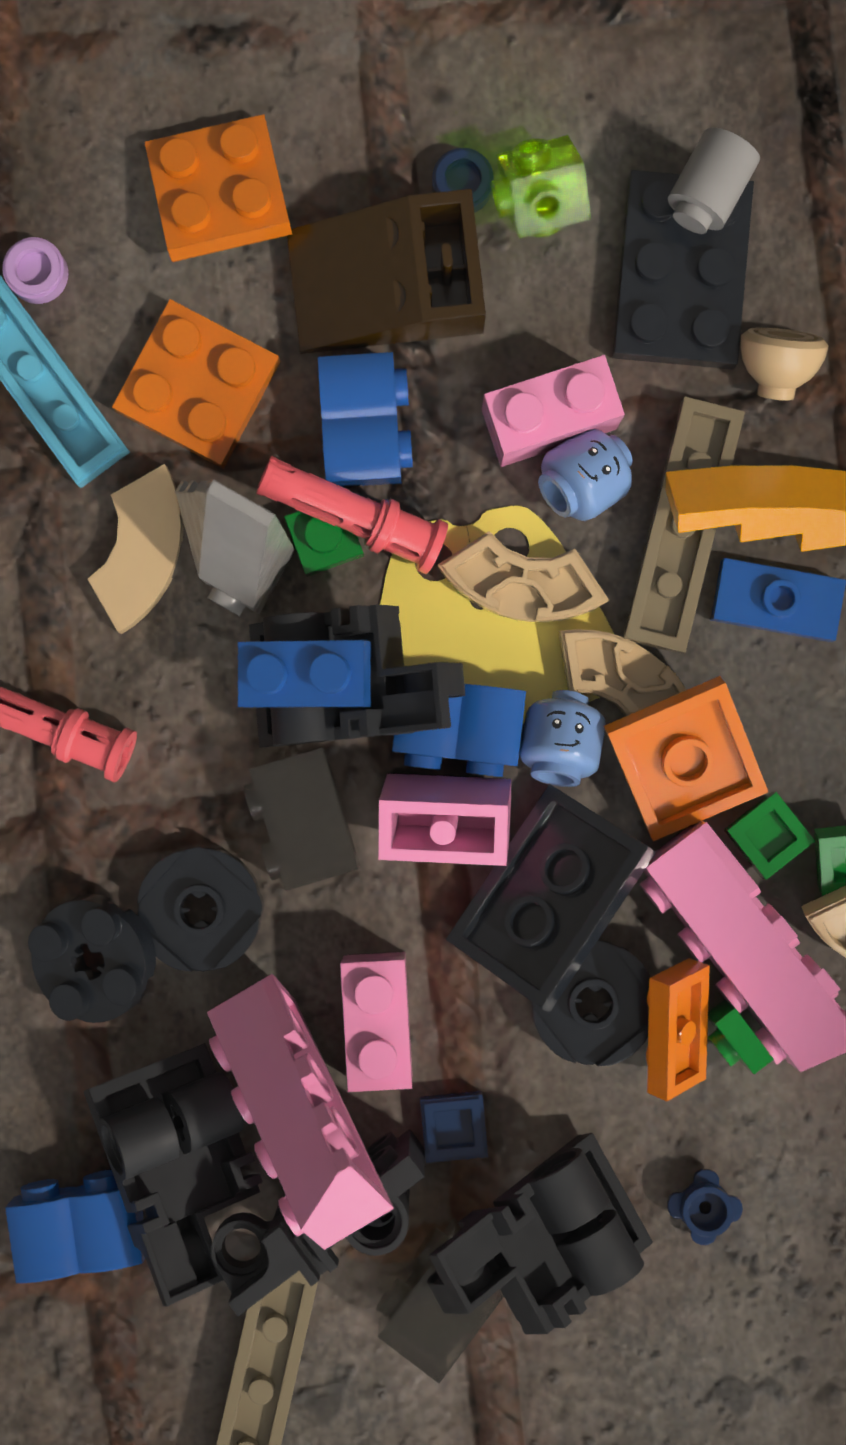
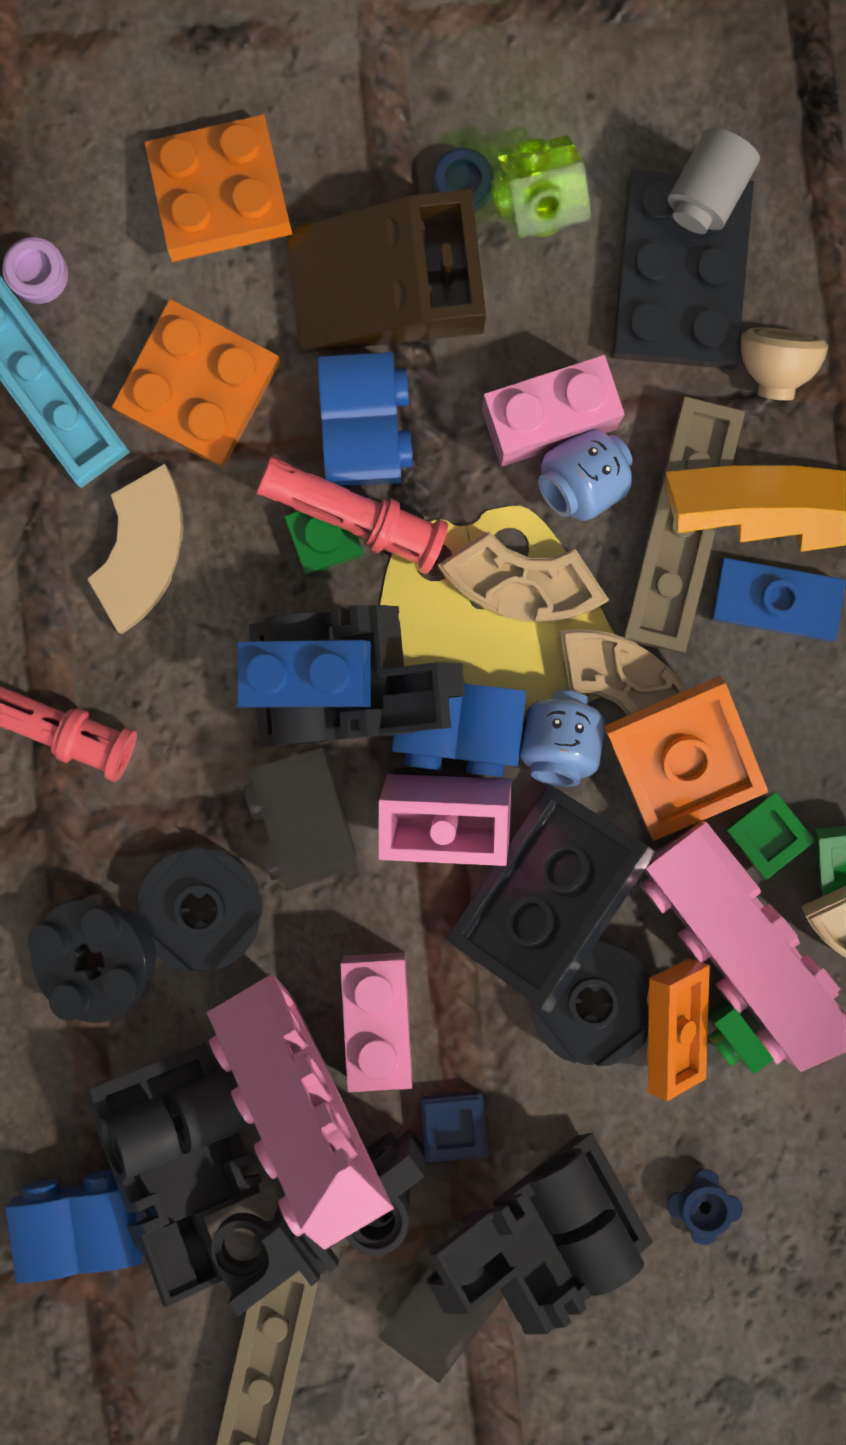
light grey wedge [175,480,296,616] -> none

